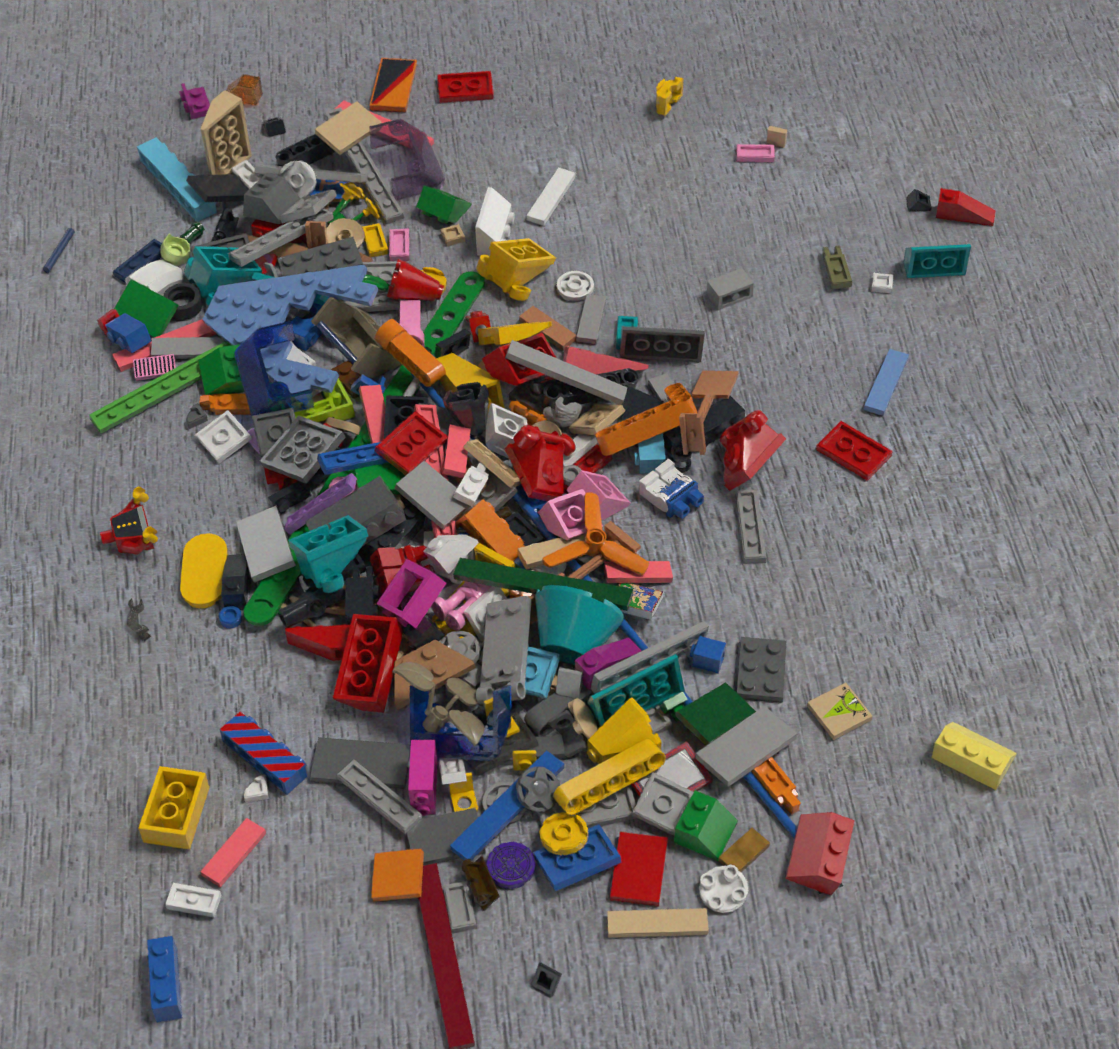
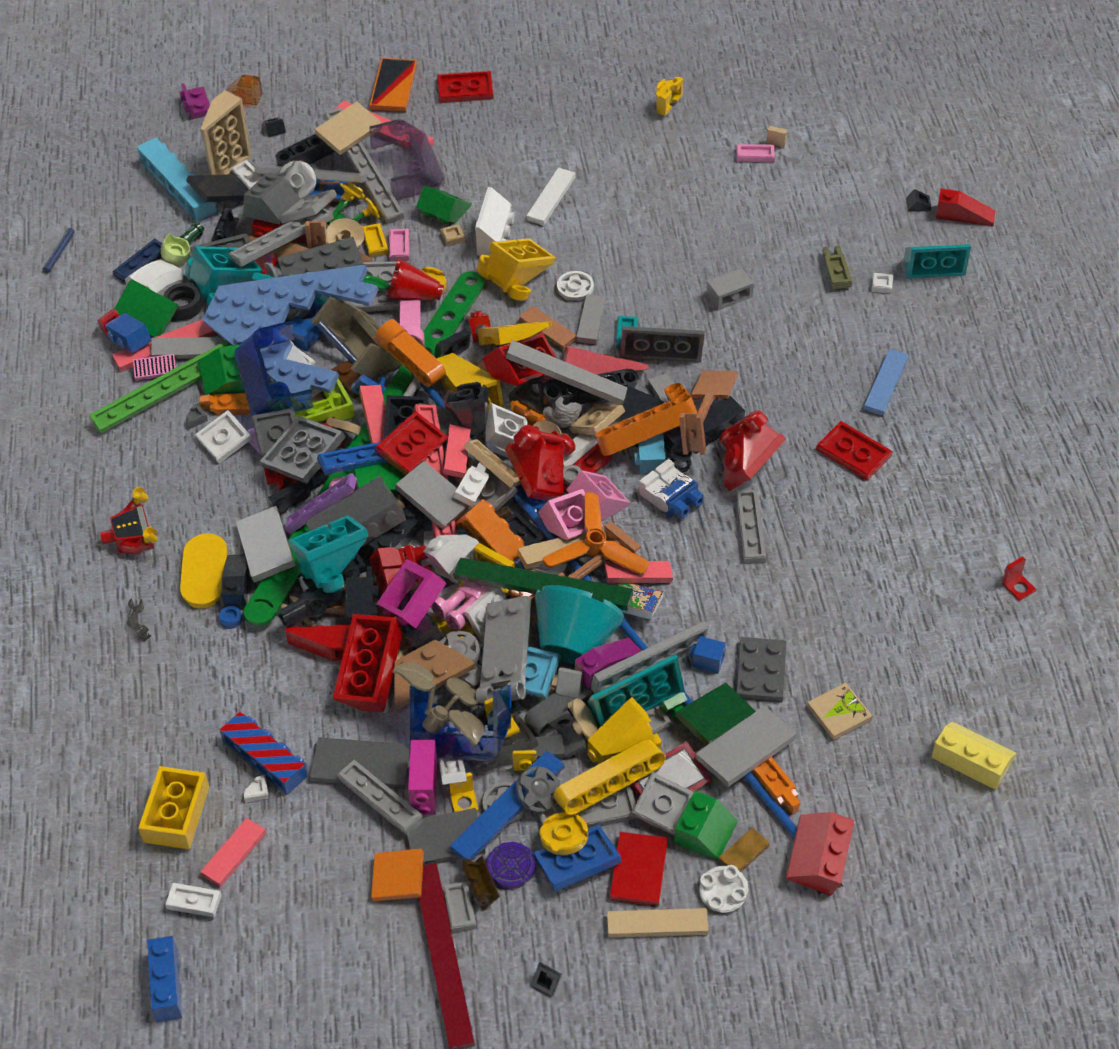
none -> red bracket [1002,556,1036,601]

